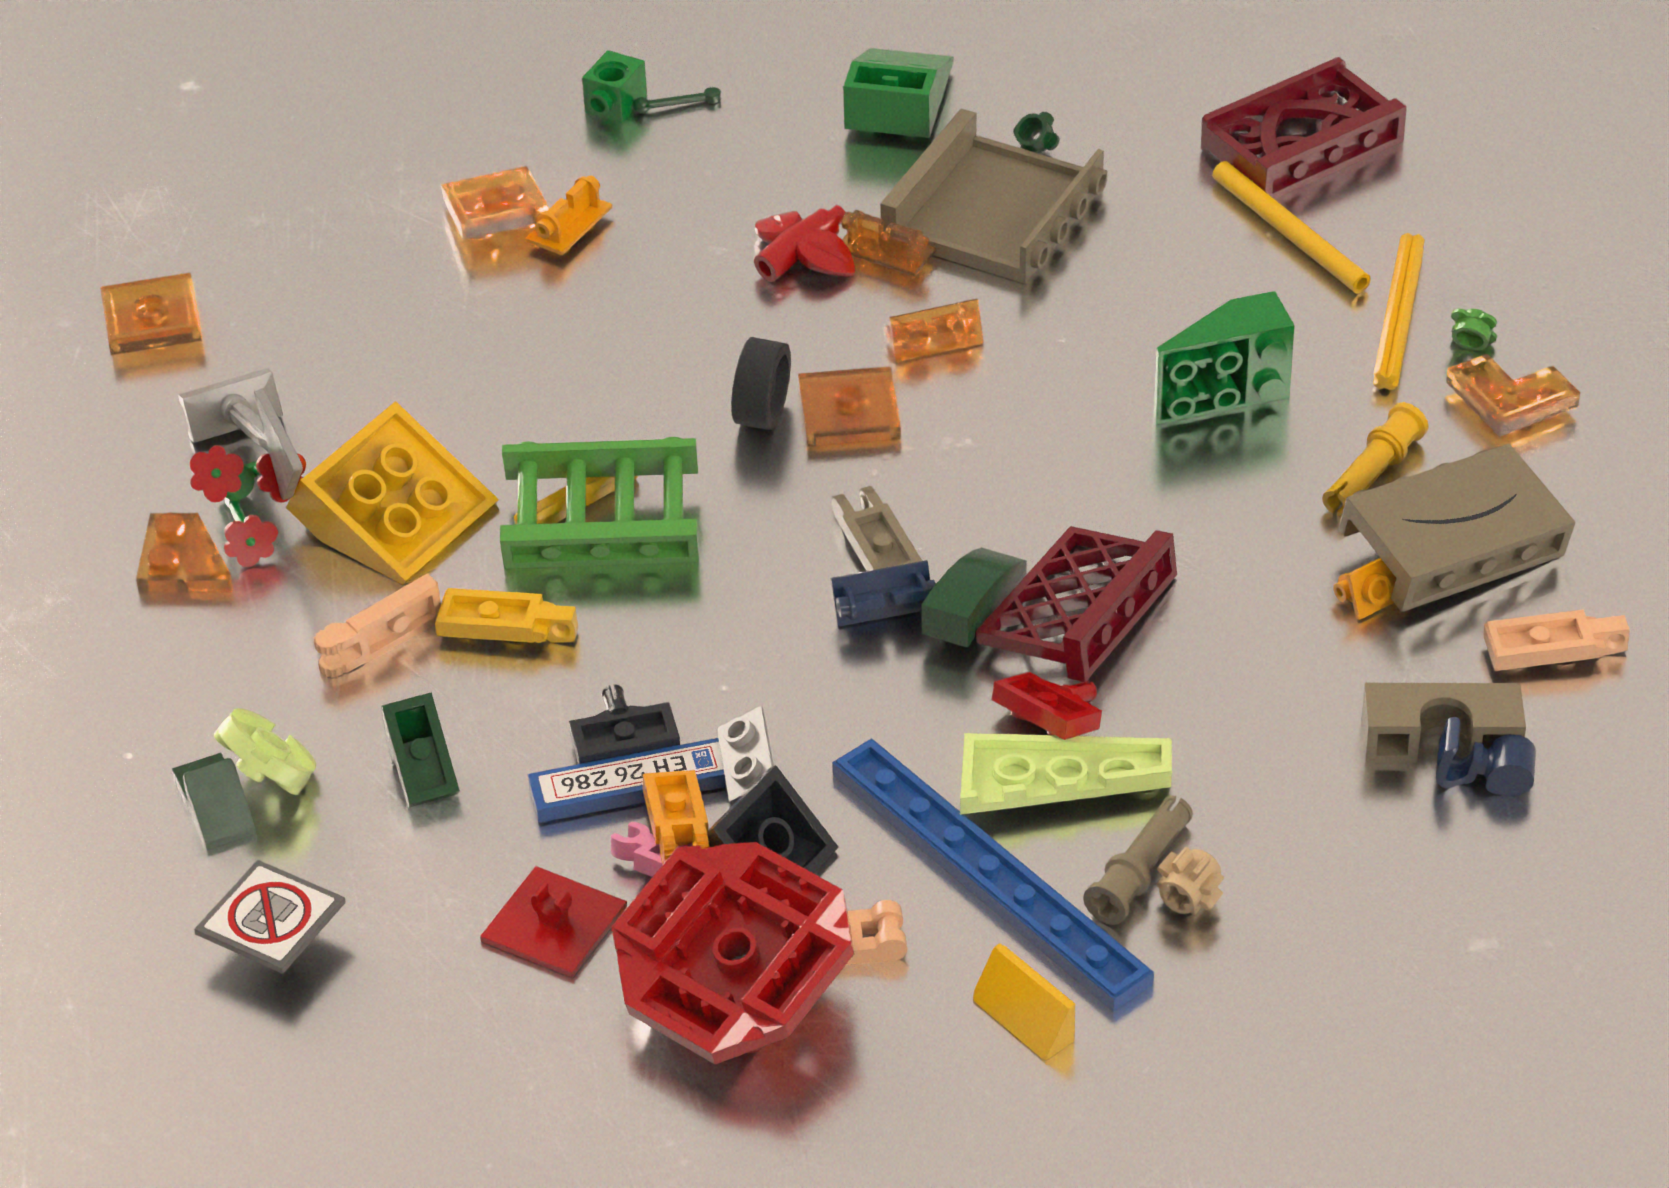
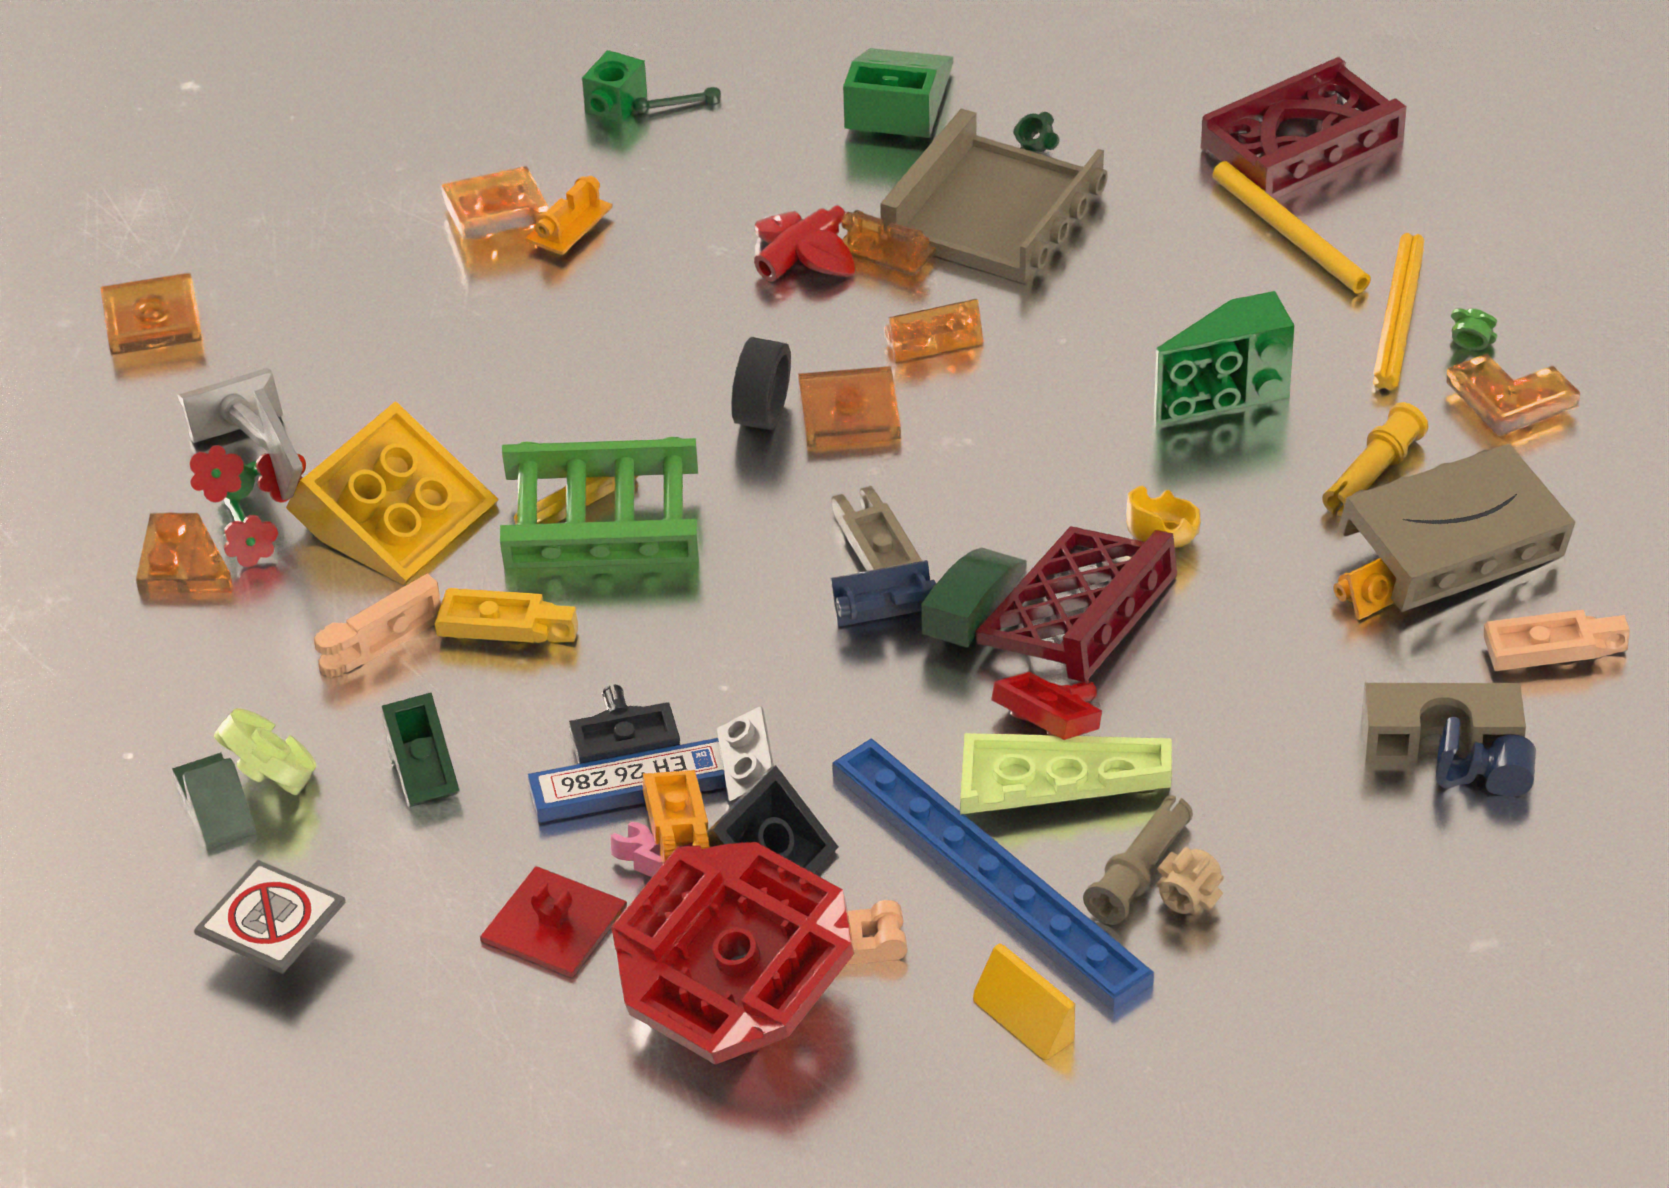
none -> yellow hair [1126,485,1201,548]

